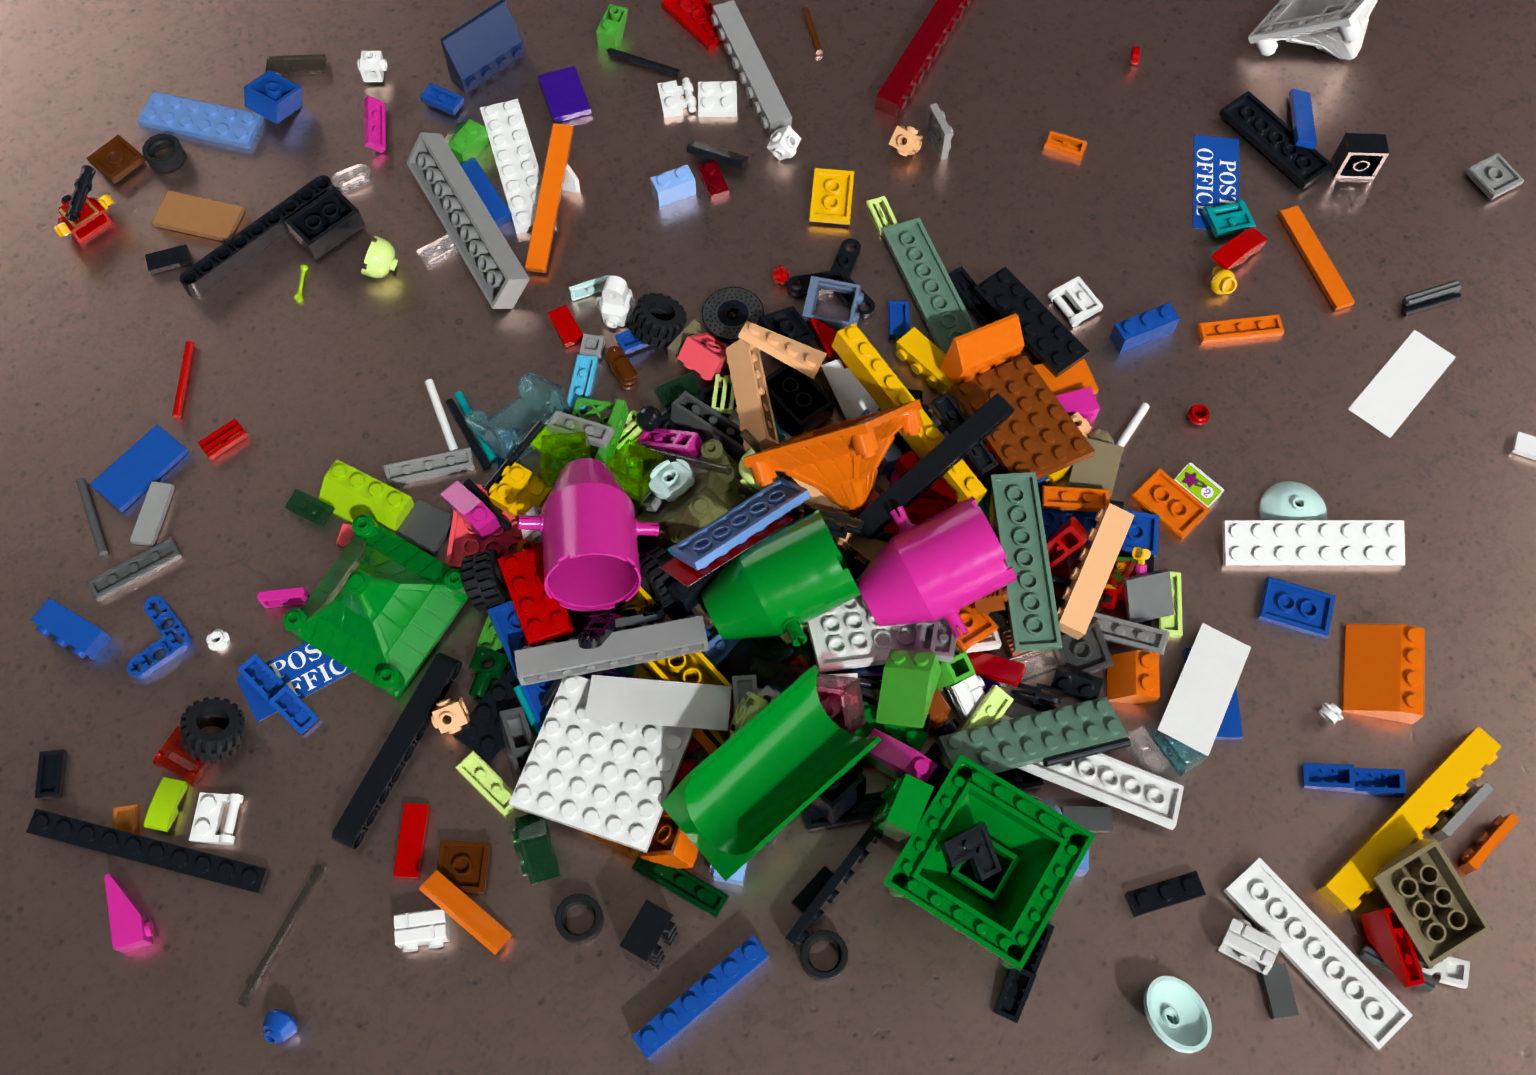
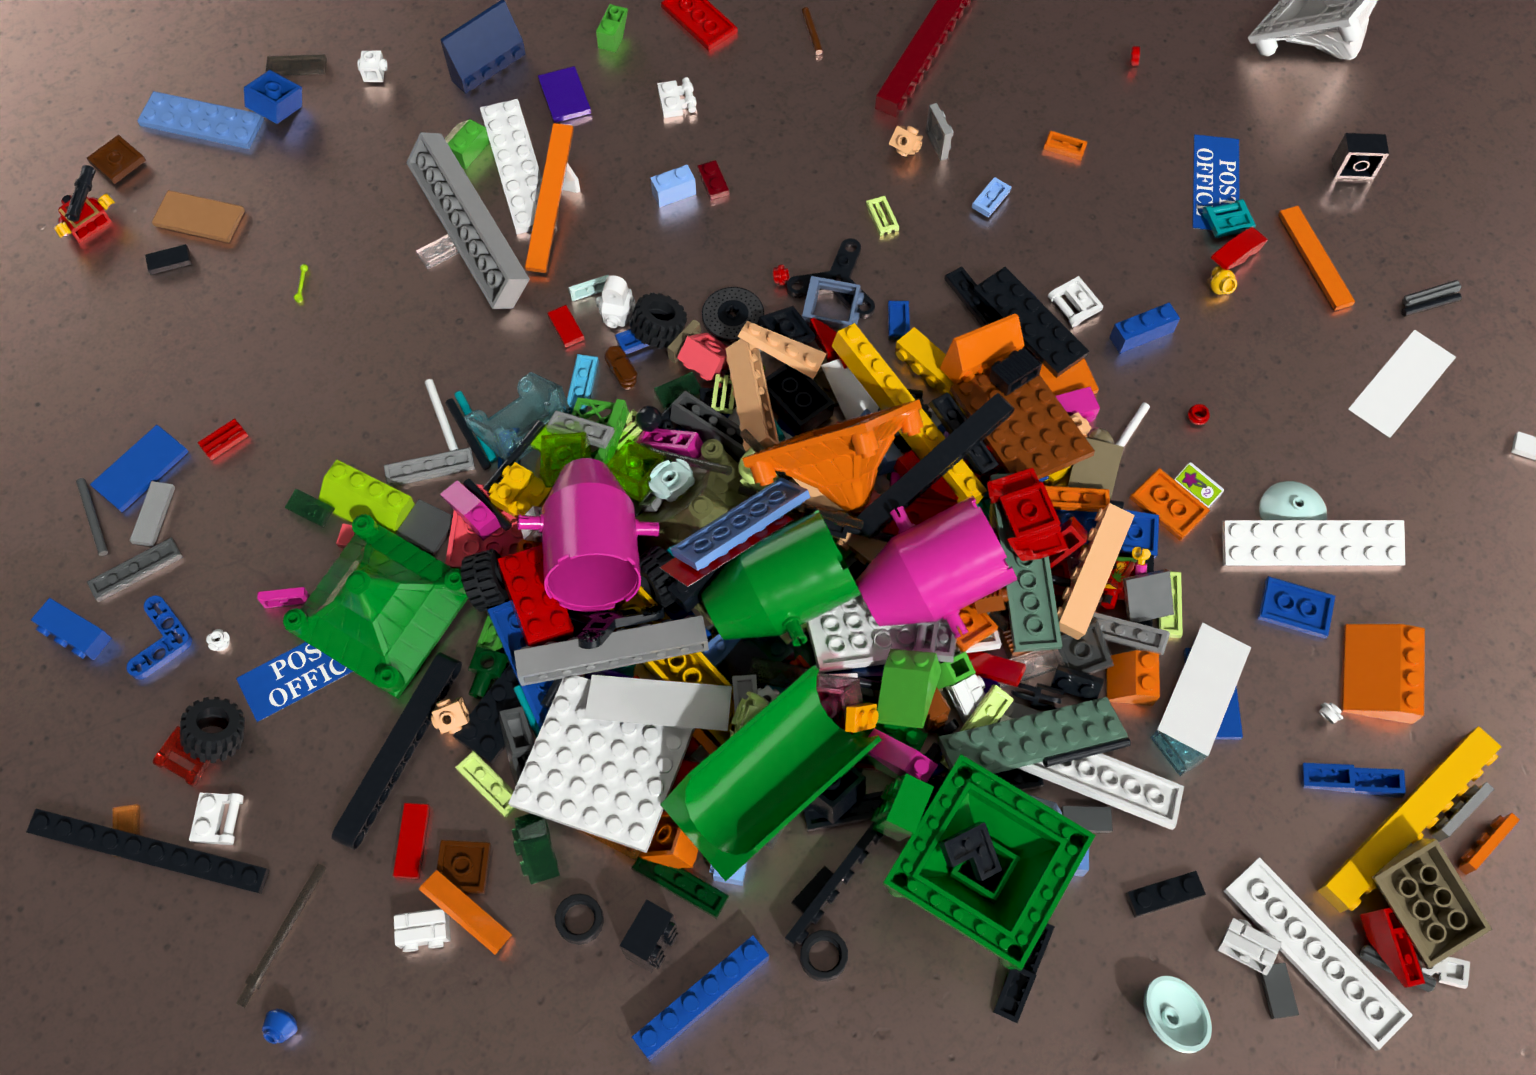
black tile [35,749,67,800] -> none
dark pink slope [104,874,155,953] -> none
black tyre [142,133,185,173] -> none
lime slope [143,777,188,832] -> none
red bar [172,341,195,419] -> none
black beam [179,175,334,297] -> none
blue slope [237,654,319,735] -> none
black brick [285,187,365,260] -> none
clear plate [331,164,372,192] -> none
yellowish green cylinder [361,235,398,278] -> none
dark pink plate [364,95,386,154] -> none
blue plate [420,83,465,116] -> none
blue slope [460,158,512,227] -> none
light grey plate [579,334,605,359] -> none
black bar [608,48,681,77] -> none
black tile [686,140,749,169] -> none
white plate [698,81,737,117] -> none
light grey brick [710,0,792,136] -> none
white brick [767,125,801,161] -> none
yellow plate [809,168,854,225] -> none
sand green plate [882,217,976,354] -> none
clear plate [1127,726,1171,775] -> none
orange tile [1196,314,1285,344] -> none
black plate [1219,91,1333,189] -> none
blue tile [1289,88,1317,150] -> none
light grey plate [1465,153,1524,200] -> none
none -> light orange plate [845,703,879,732]
none -> light blue plate [972,177,1011,218]
none -> red piece [987,467,1068,561]
none -> black brick [989,347,1042,396]

